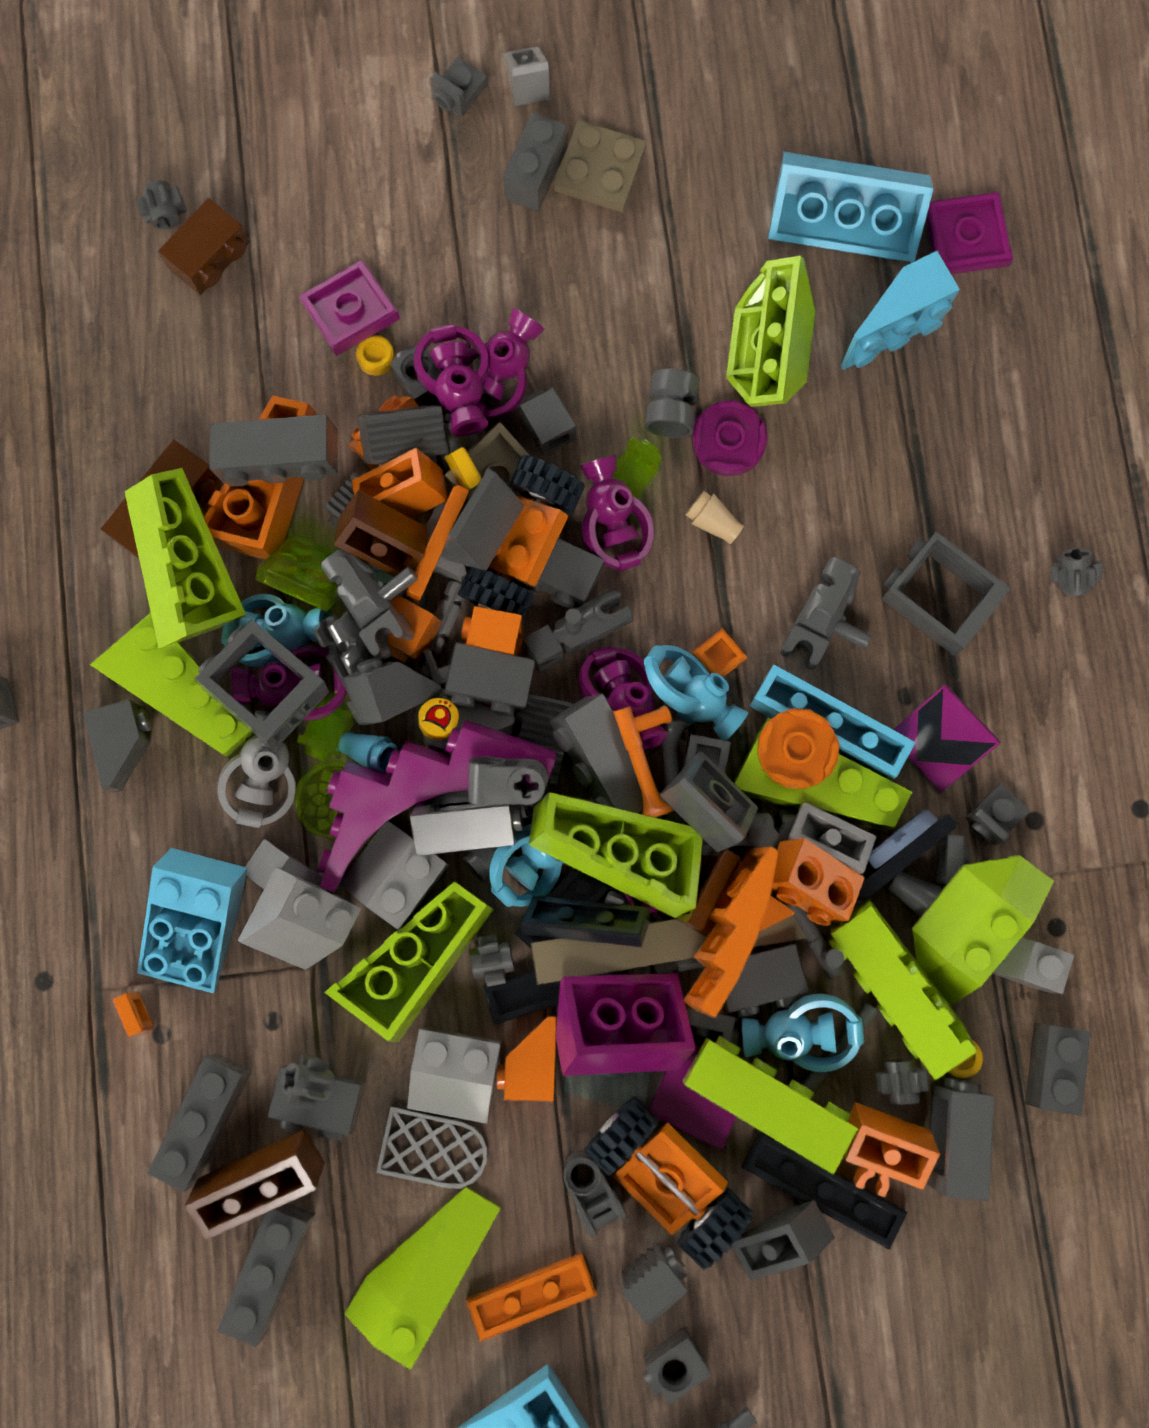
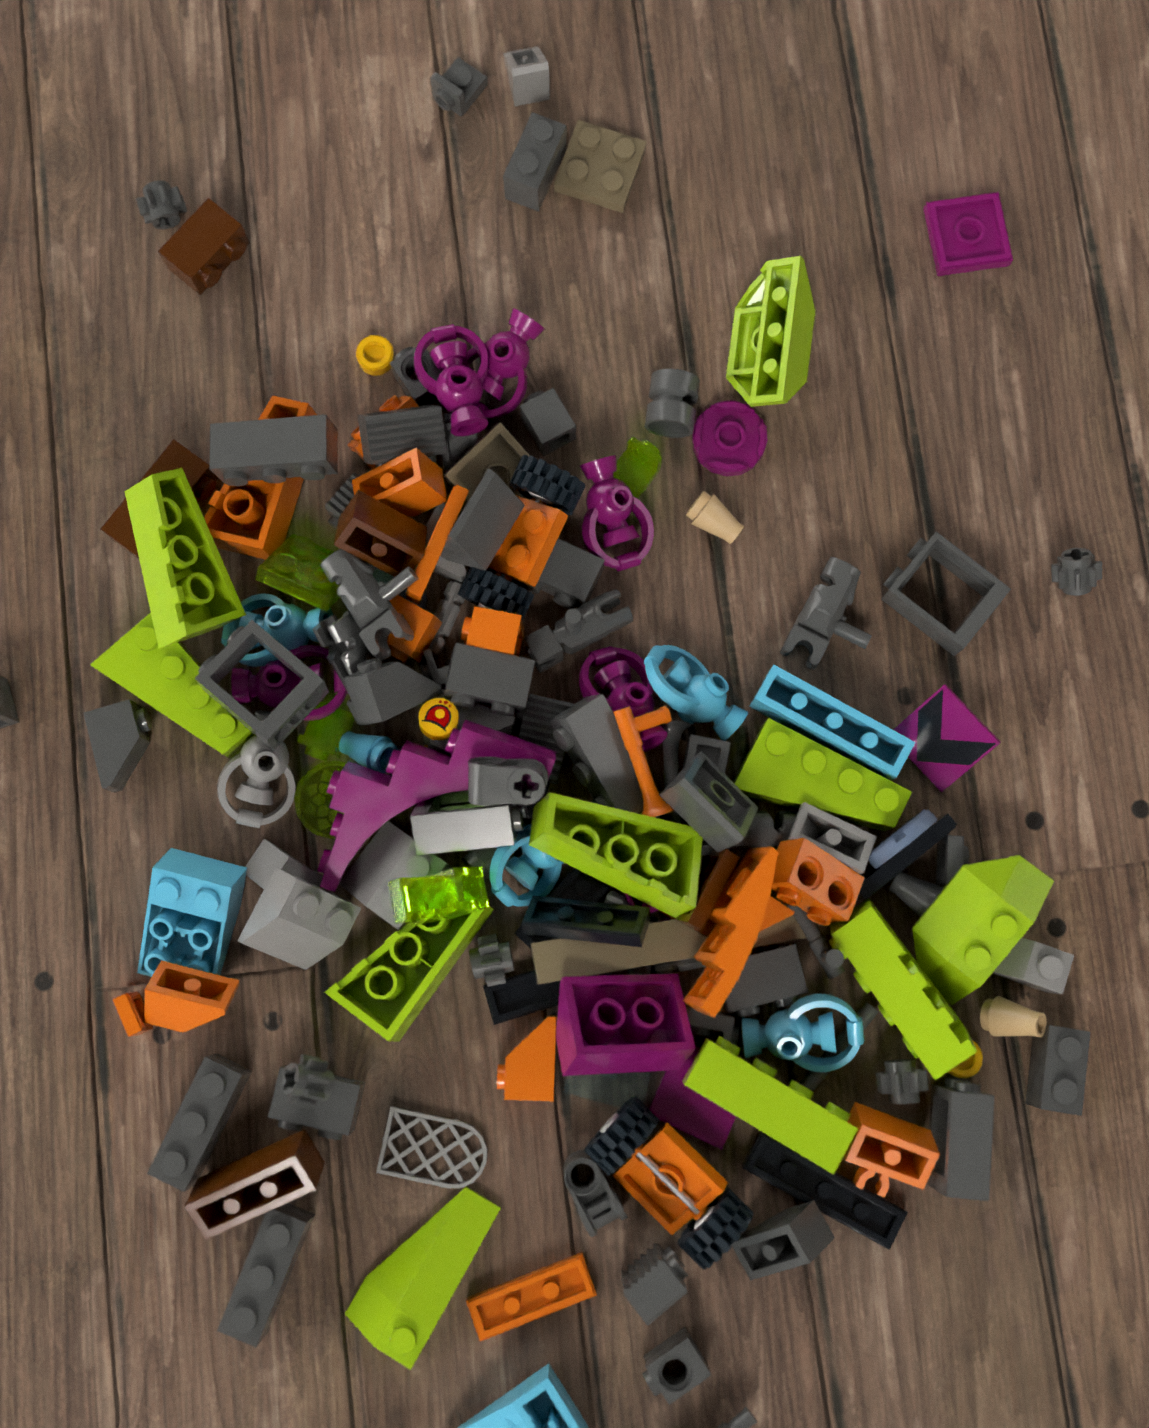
magenta tile [298,260,400,356] -> none
light grey slope [407,1027,503,1124] -> none
yellow tile [444,447,482,490] -> none
orange tile [692,628,748,678] -> none
orange tile [757,708,839,790] -> none
medium azure slope [768,152,934,262] -> none
medium azure slope [840,251,960,370] -> none
dark grey bracket [965,783,1030,845] -> none
none -> orange slope [144,960,239,1033]
none -> clear neon green brick [388,867,489,925]
none -> tan cone [980,996,1047,1037]

